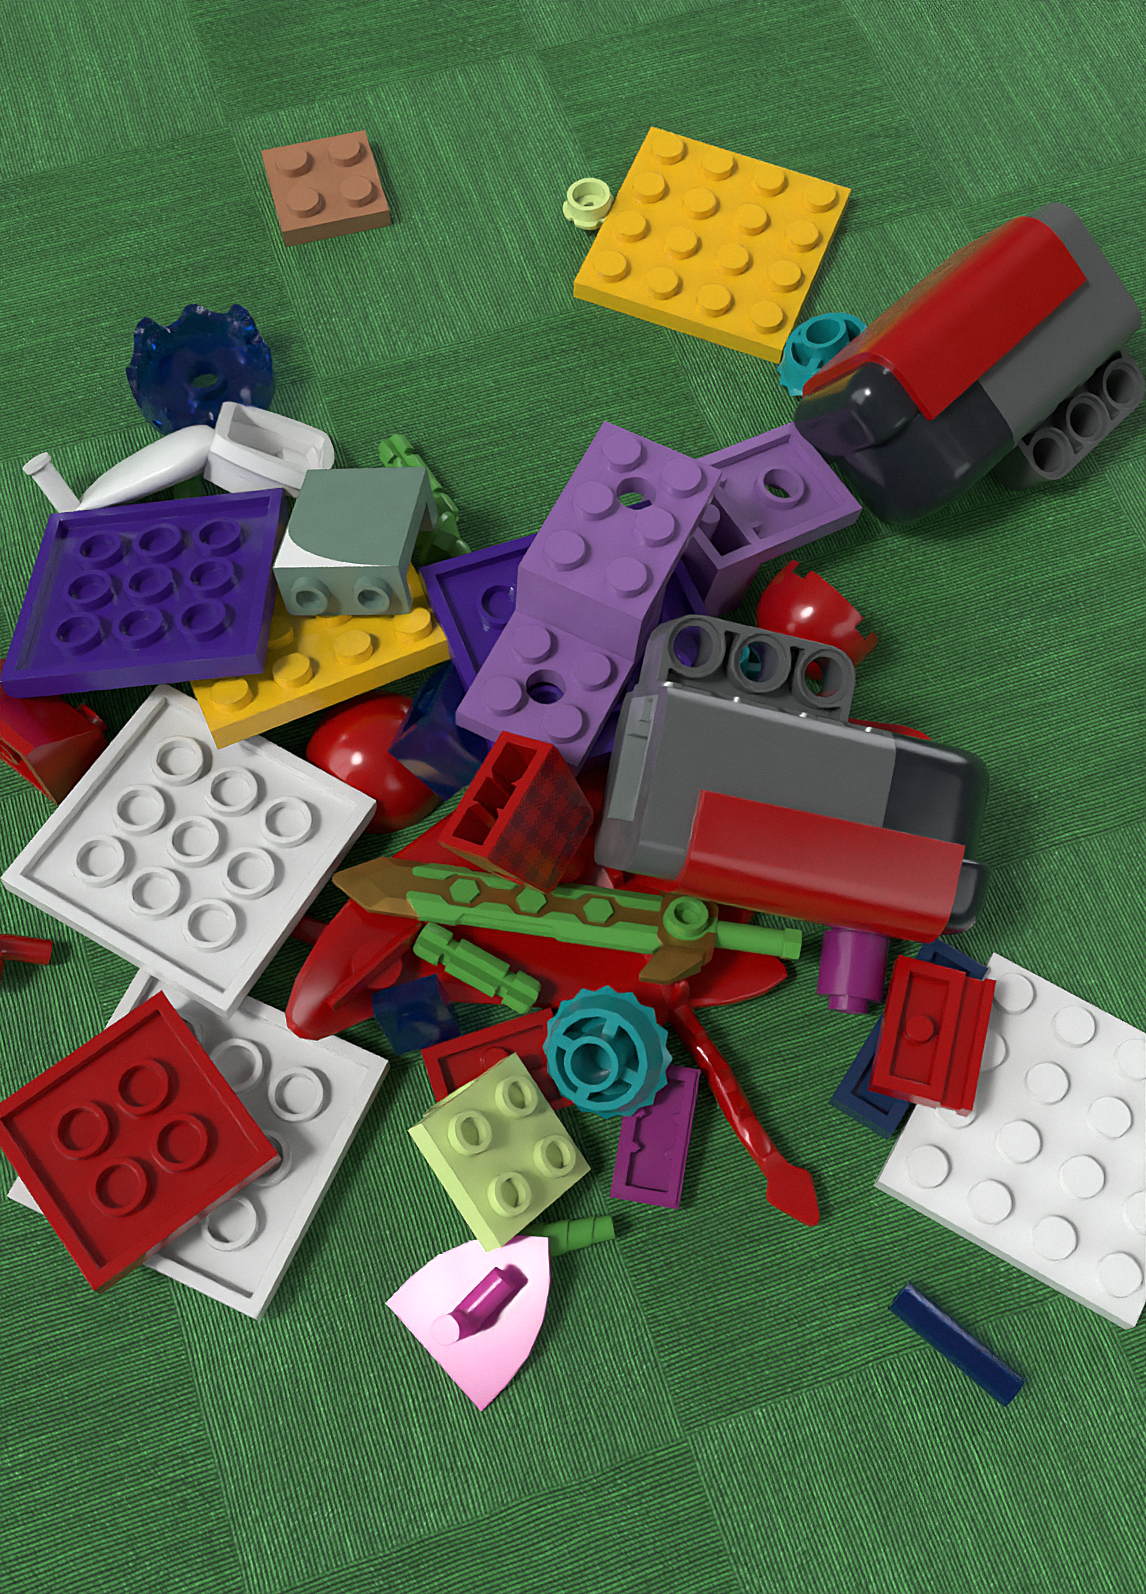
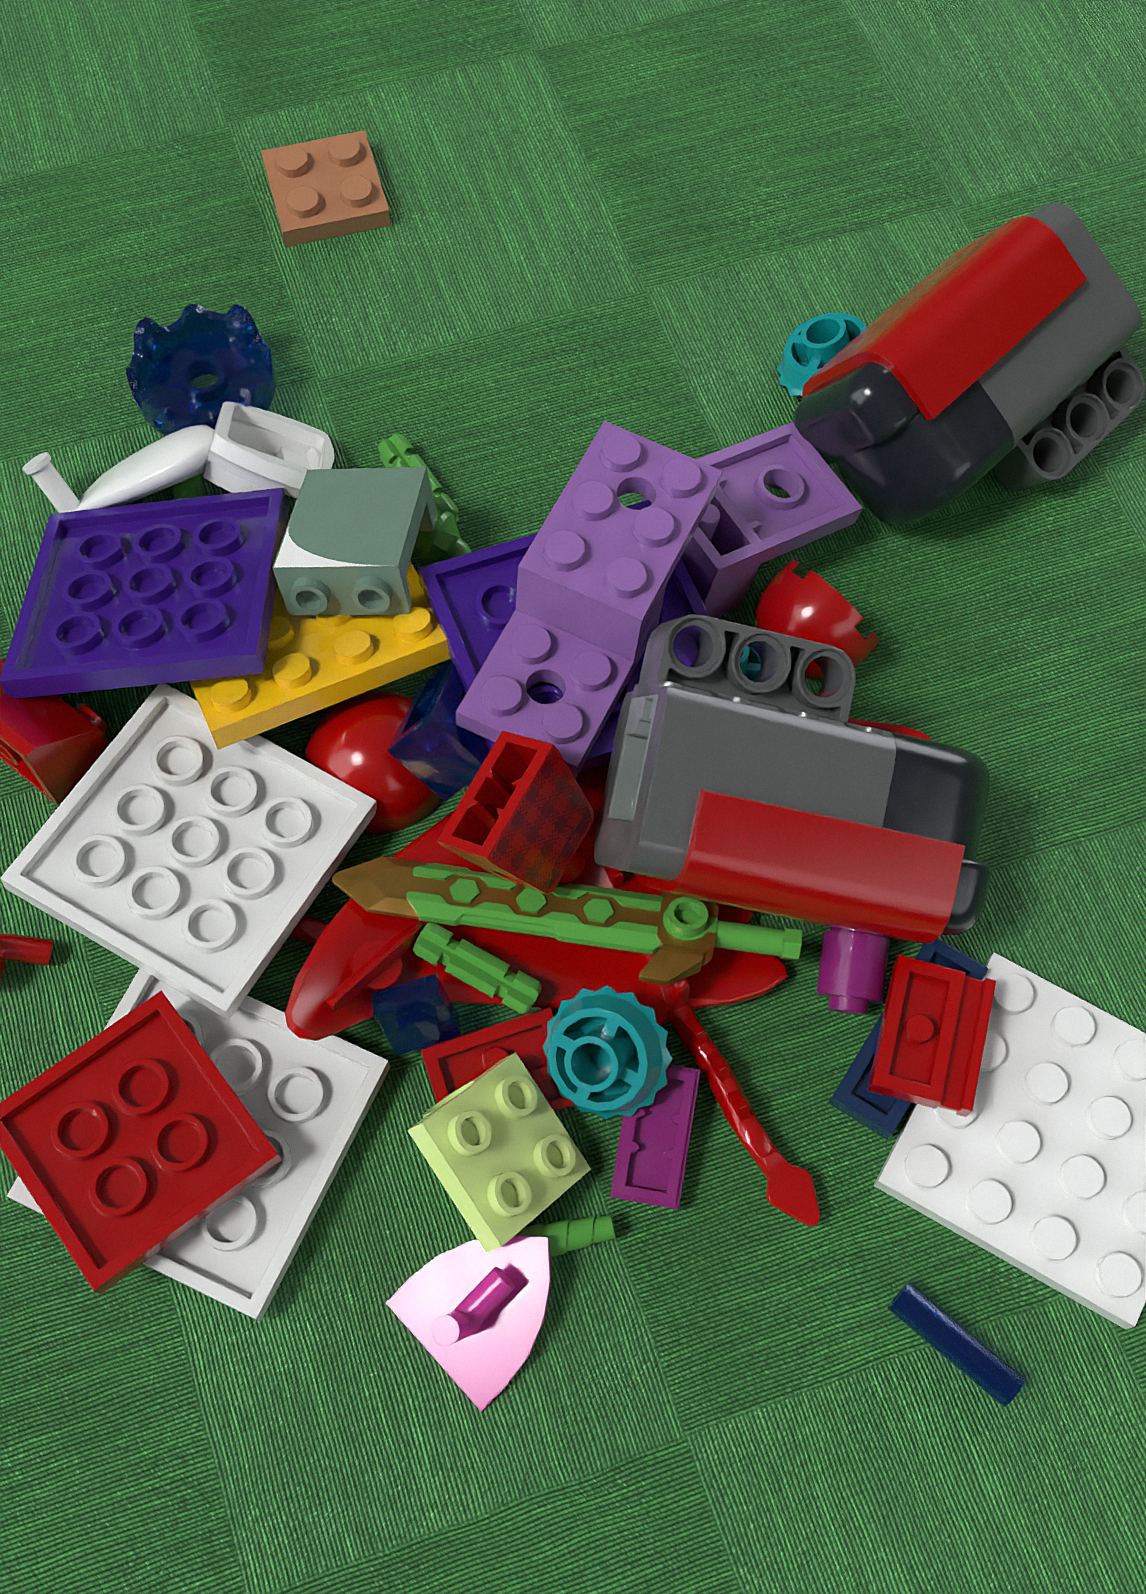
yellowish green plate [563,178,614,230] -> none
yellow plate [573,126,851,364] -> none

